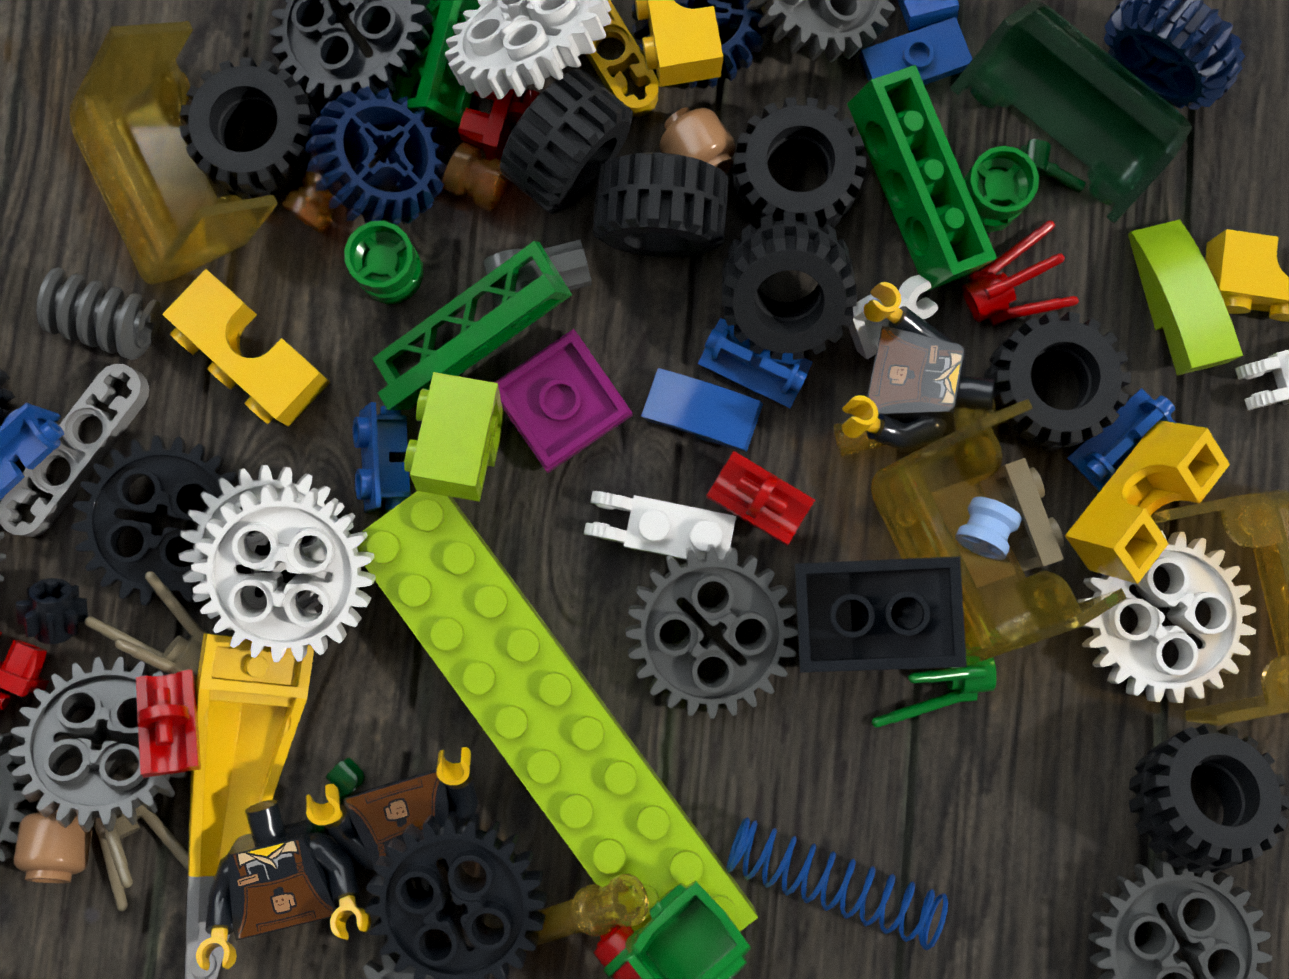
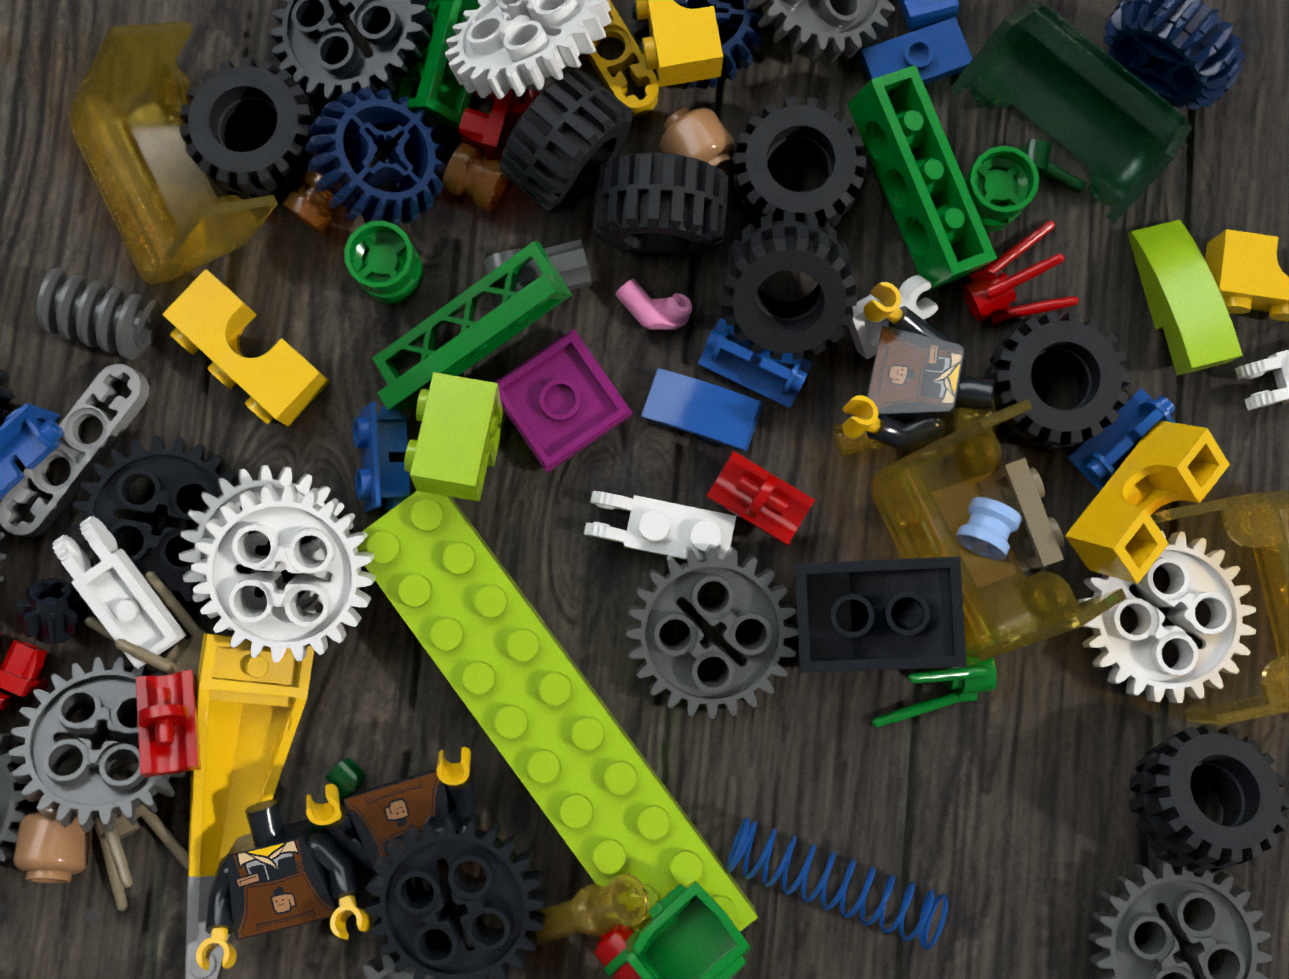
none -> white hinge [52,516,186,669]
none -> bright pink arm [615,278,692,330]

